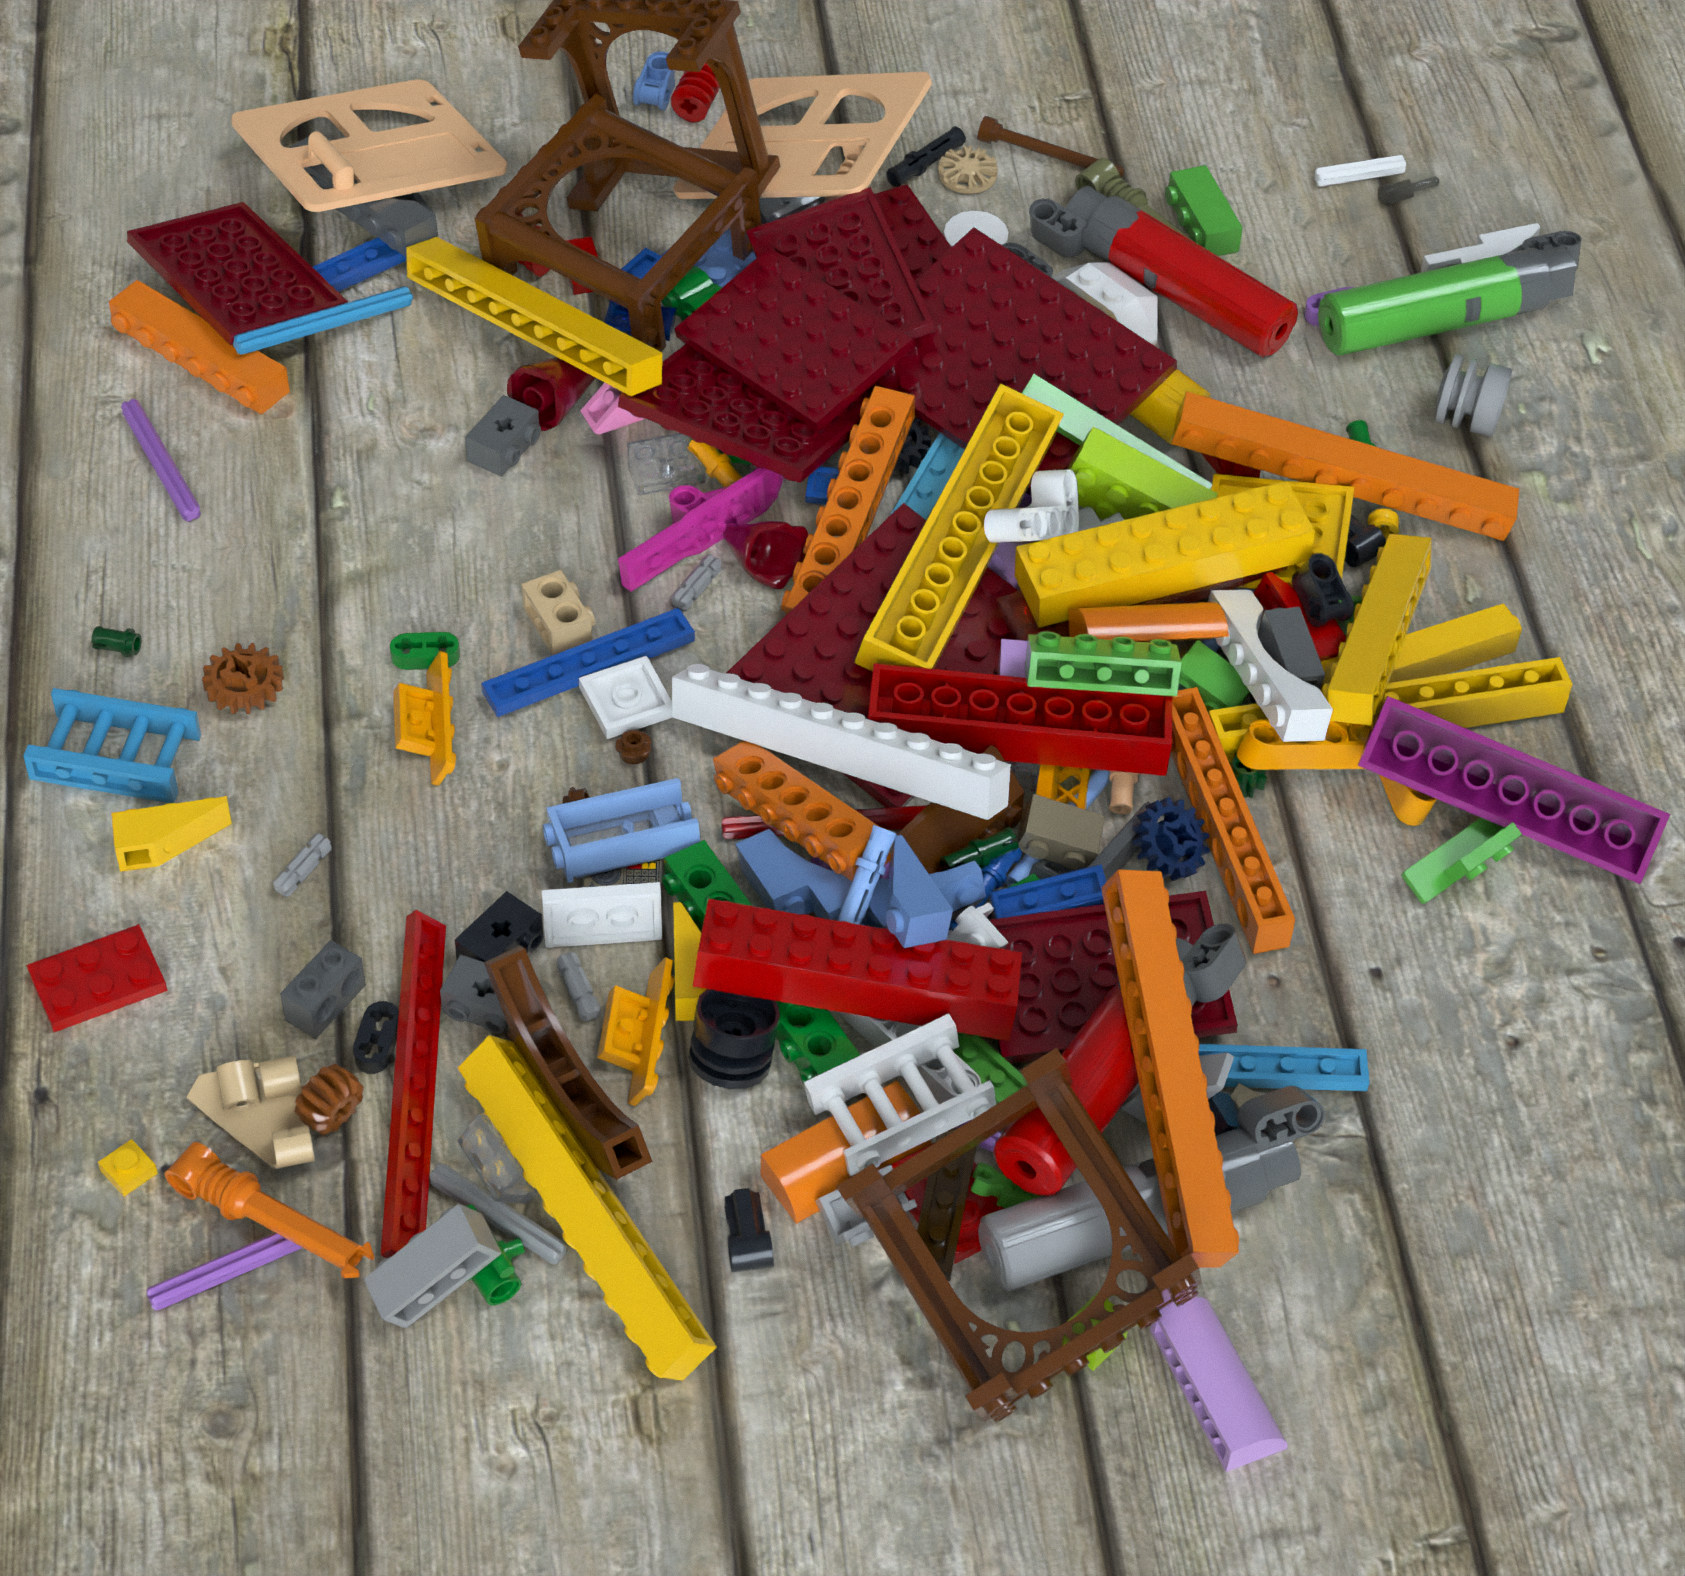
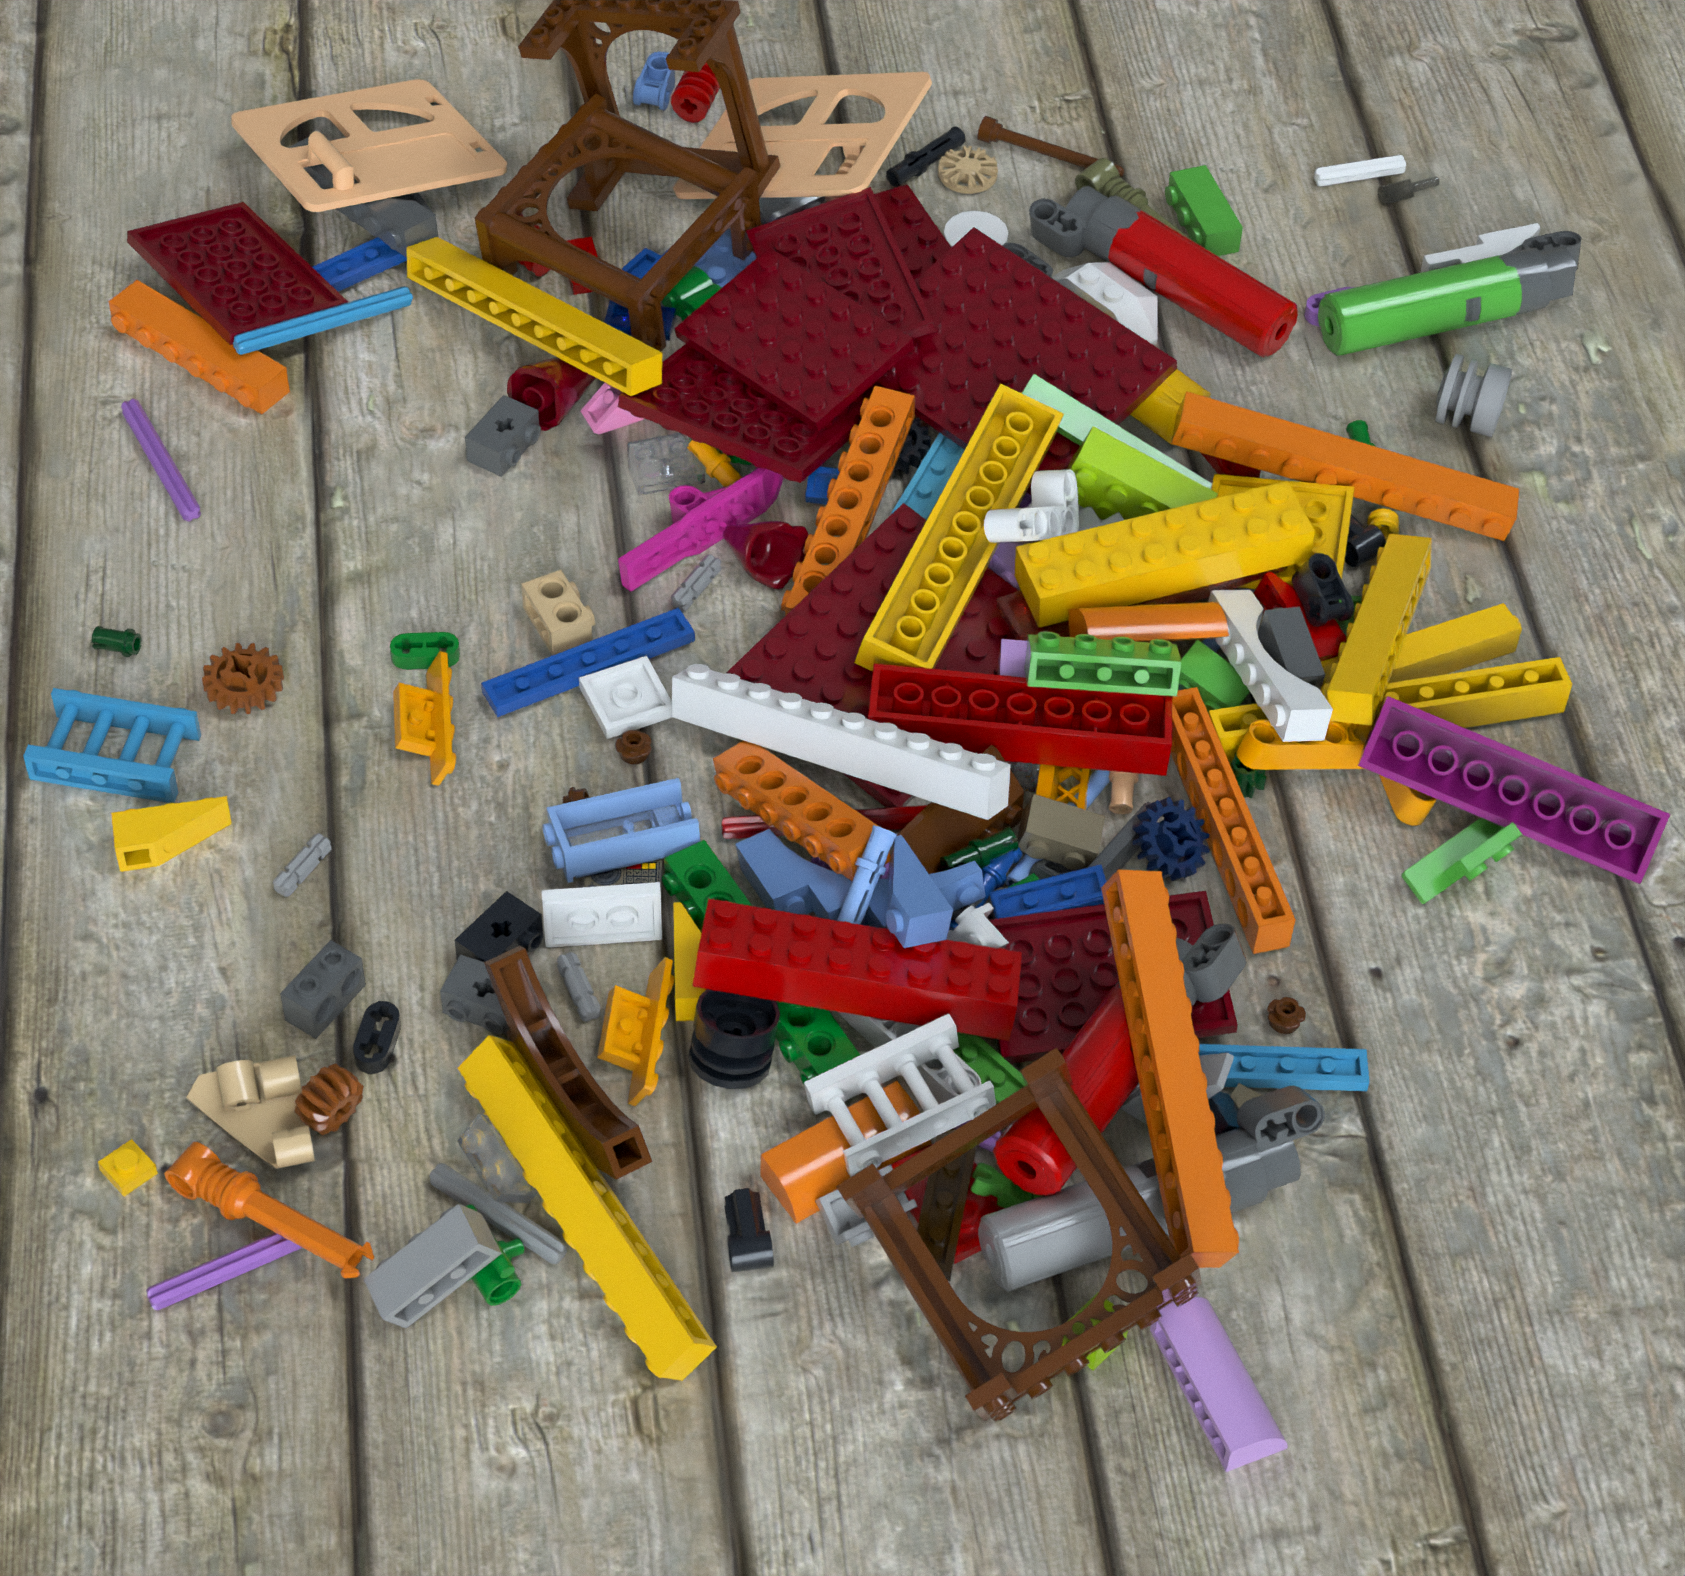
red plate [26,924,168,1033] -> none
red plate [380,910,446,1258] -> none
none -> reddish brown plate [1267,997,1306,1034]

